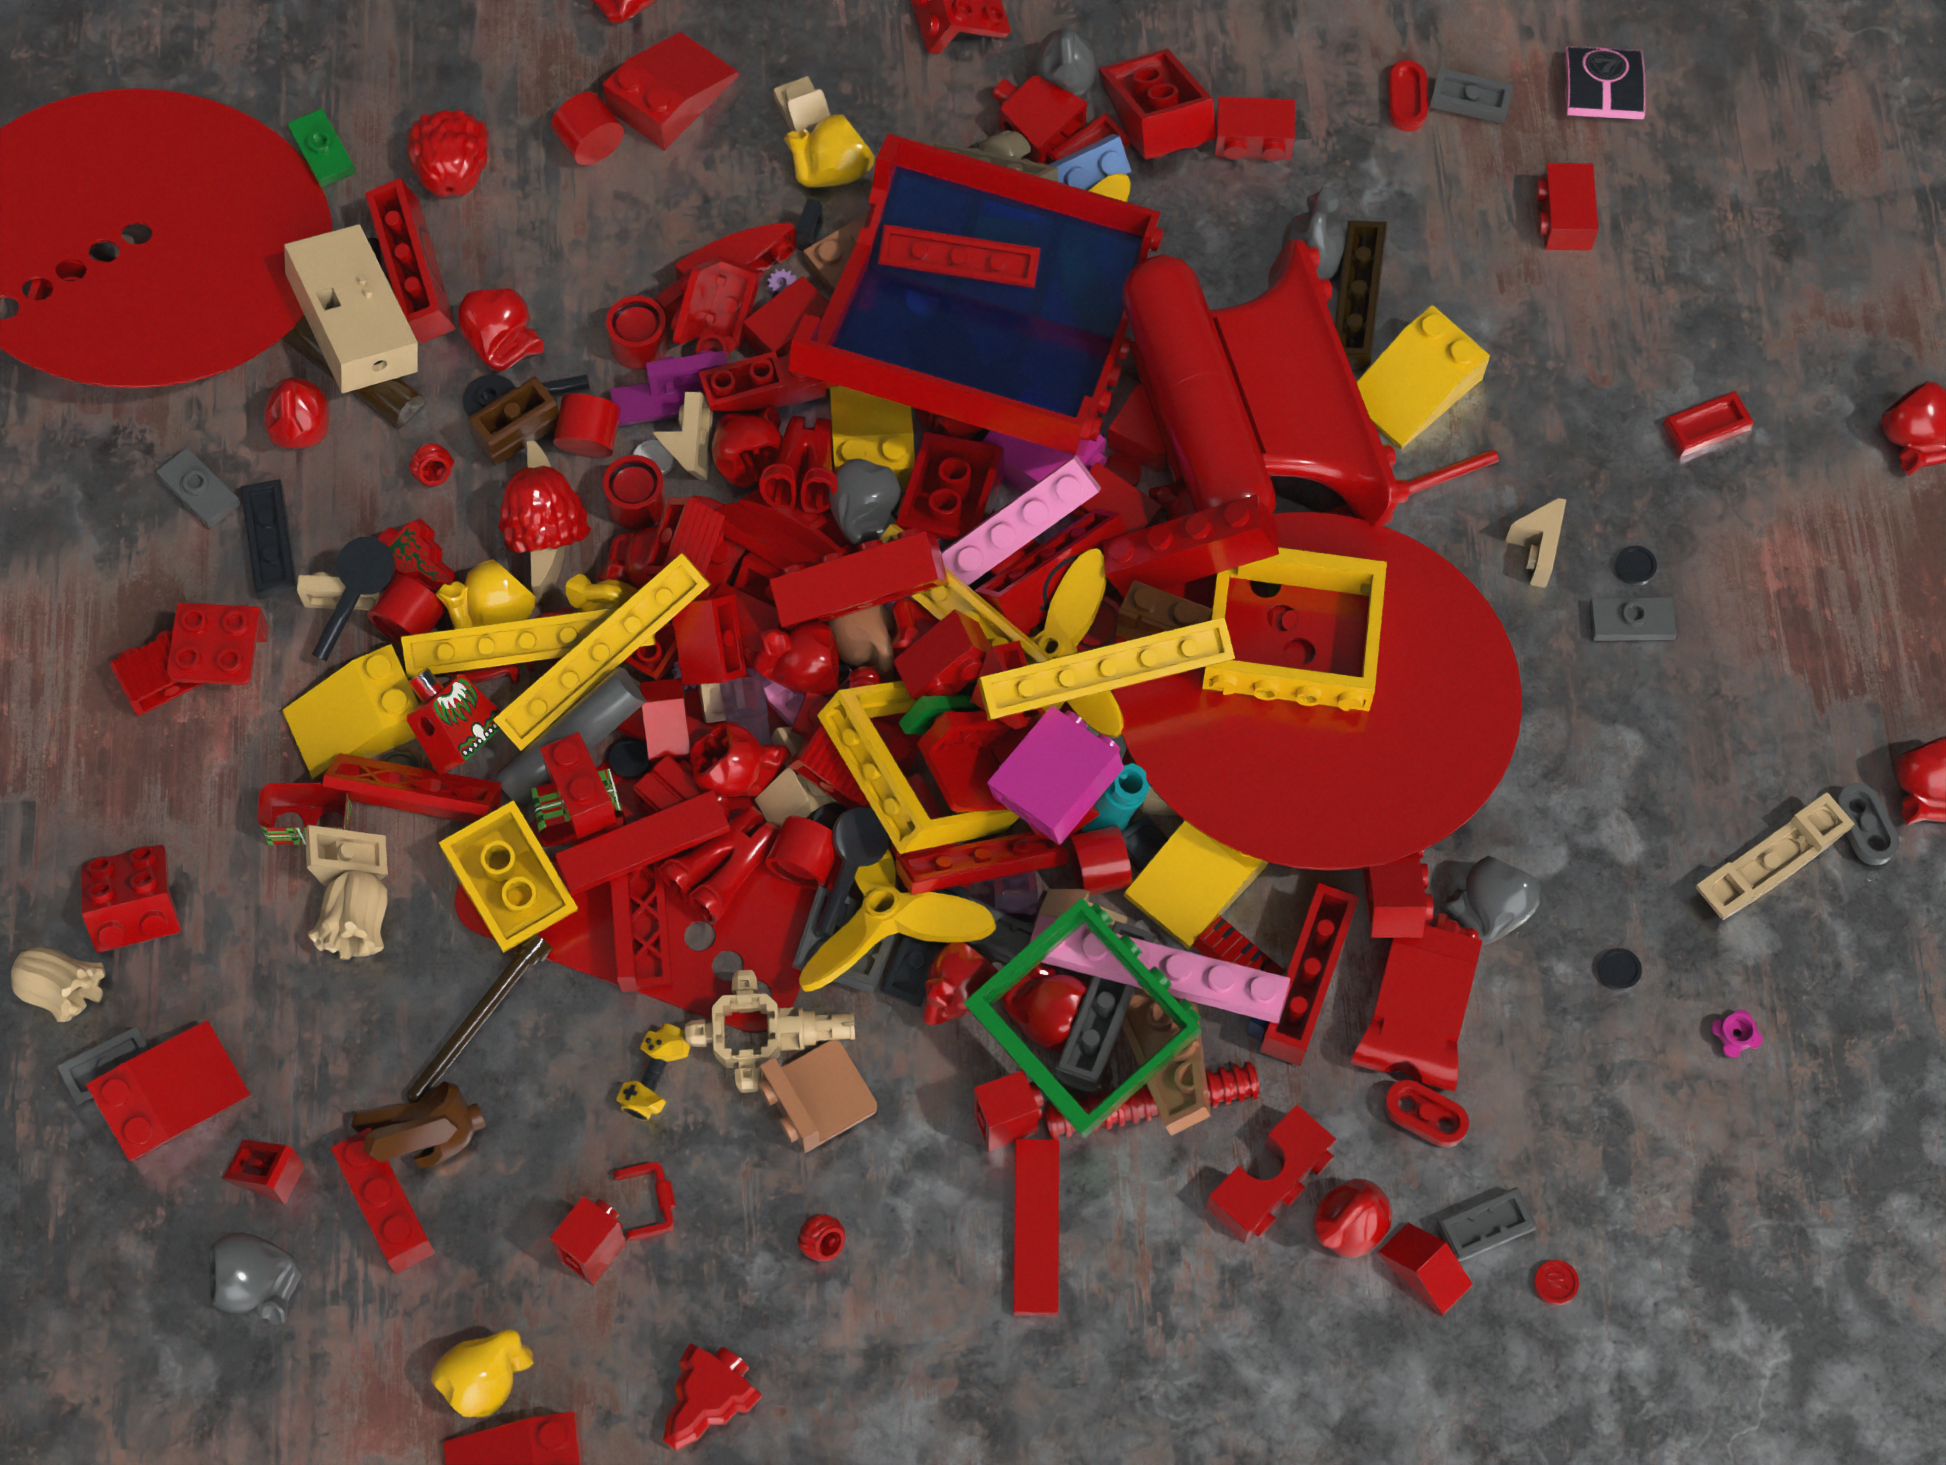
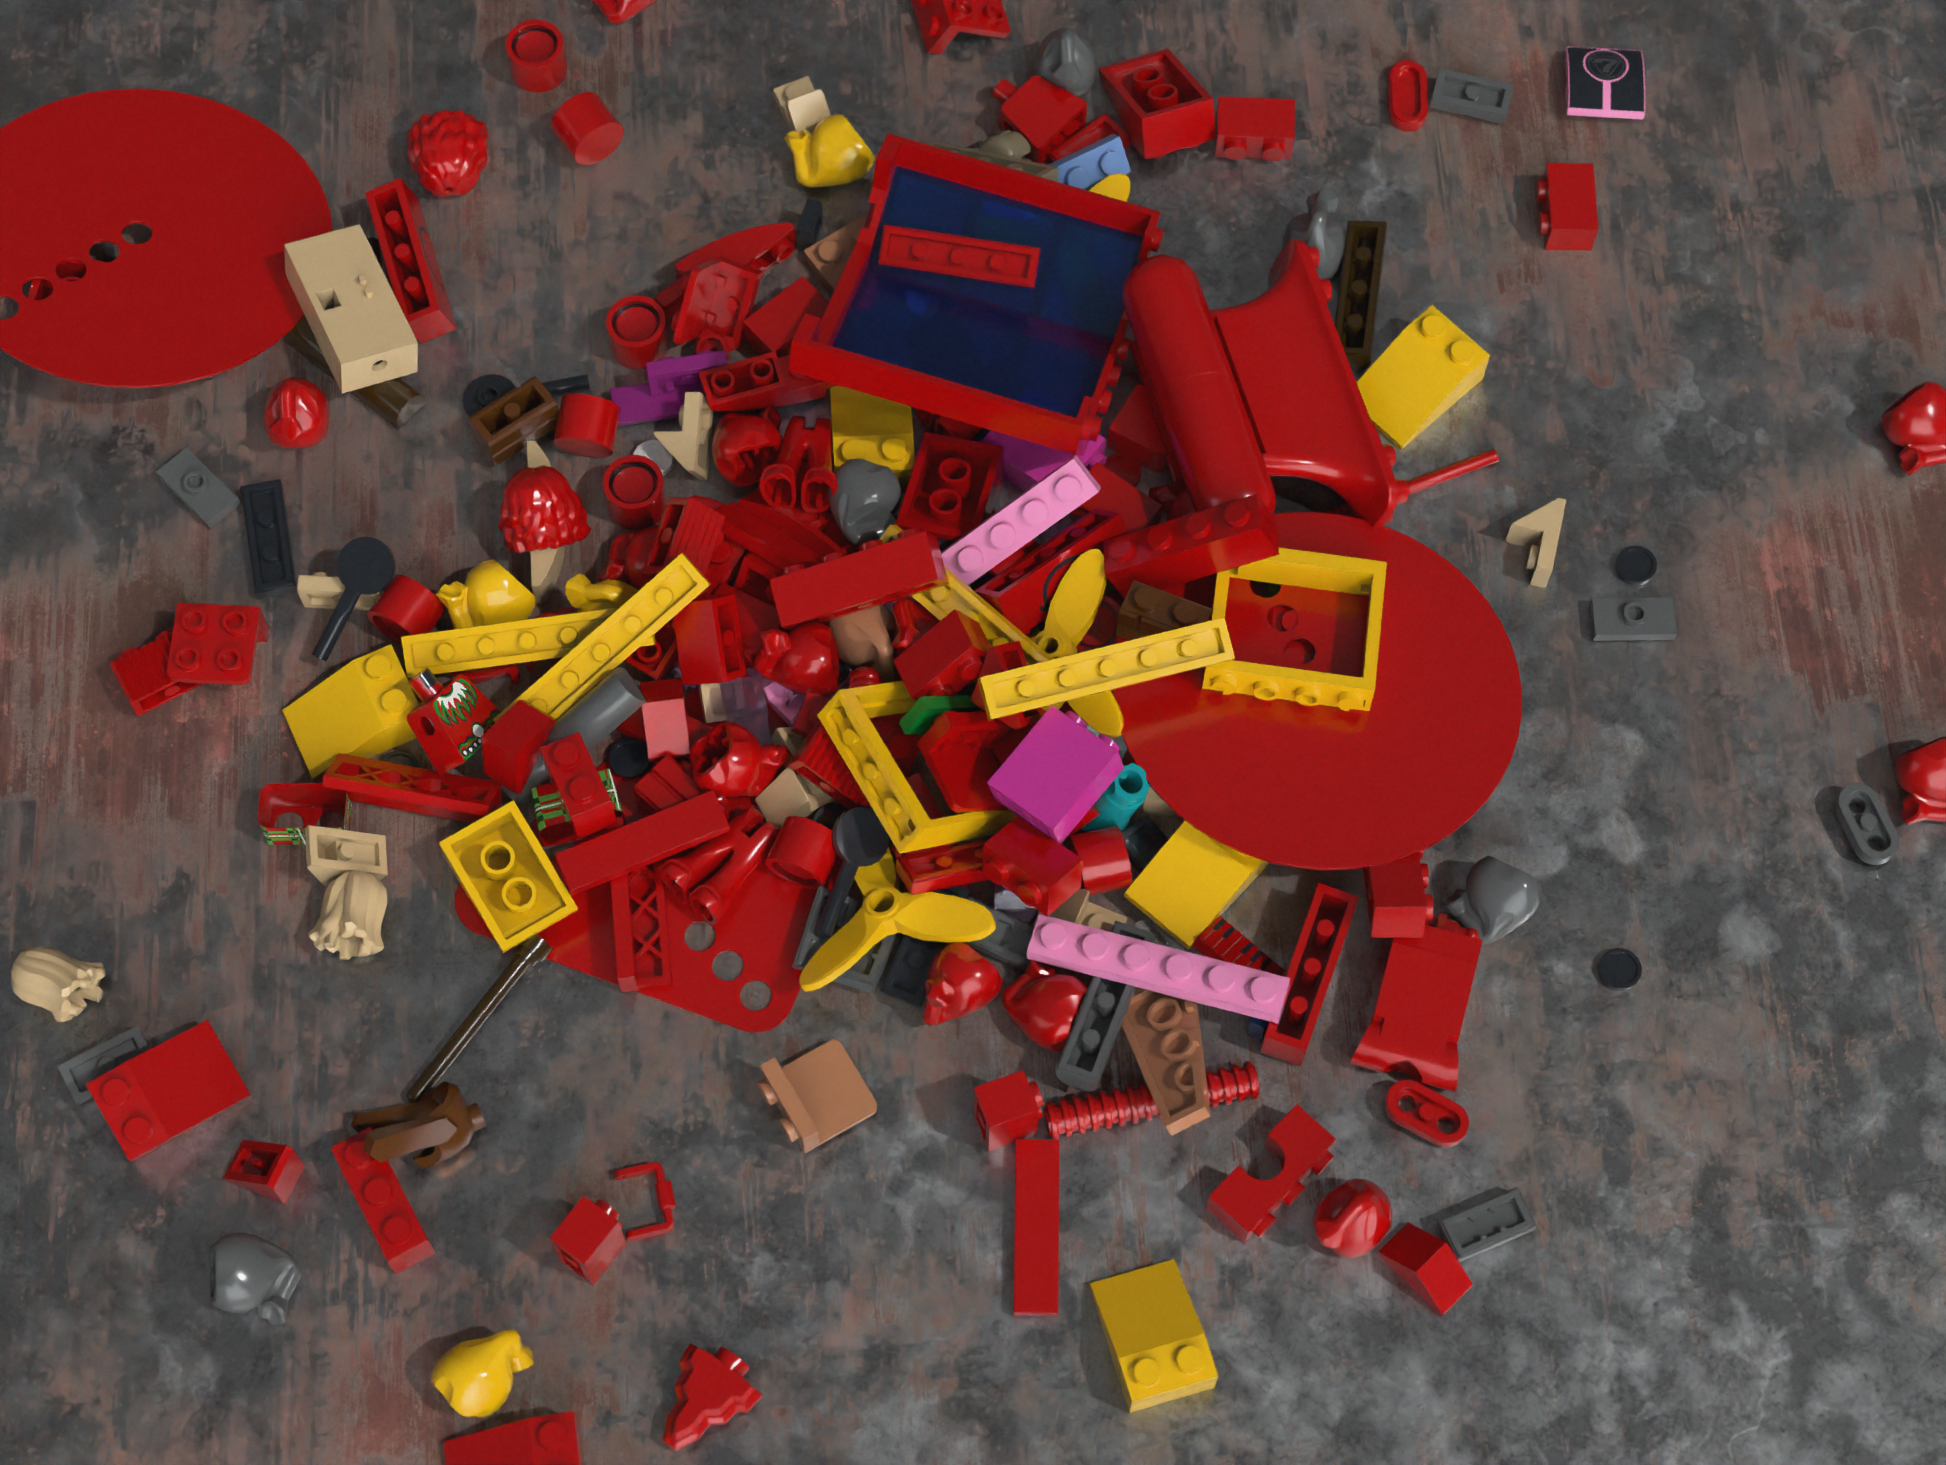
red bracket [81,845,181,953] -> none
green plate [287,108,356,188] -> none
red rock [377,518,457,594] -> none
red piece [408,443,454,486] -> none
red piece [458,288,544,372] -> none
red slope [603,32,739,151] -> none
yellow piece [616,1023,690,1121] -> none
tan piece [685,970,855,1093] -> none
lavender piece [766,268,796,297] -> none
red piece [797,1214,845,1261] -> none
green window [964,898,1202,1139] -> none
red piece [1534,1260,1579,1305] -> none
red tile [1663,391,1754,457] -> none
tan slope [1695,792,1855,920] -> none
dark pink plate [1711,1009,1763,1058] -> none
none -> red slope [481,700,557,794]
none -> red piece [506,19,568,93]
none -> red brick [982,816,1083,917]
none -> yellow slope [1089,1259,1219,1413]

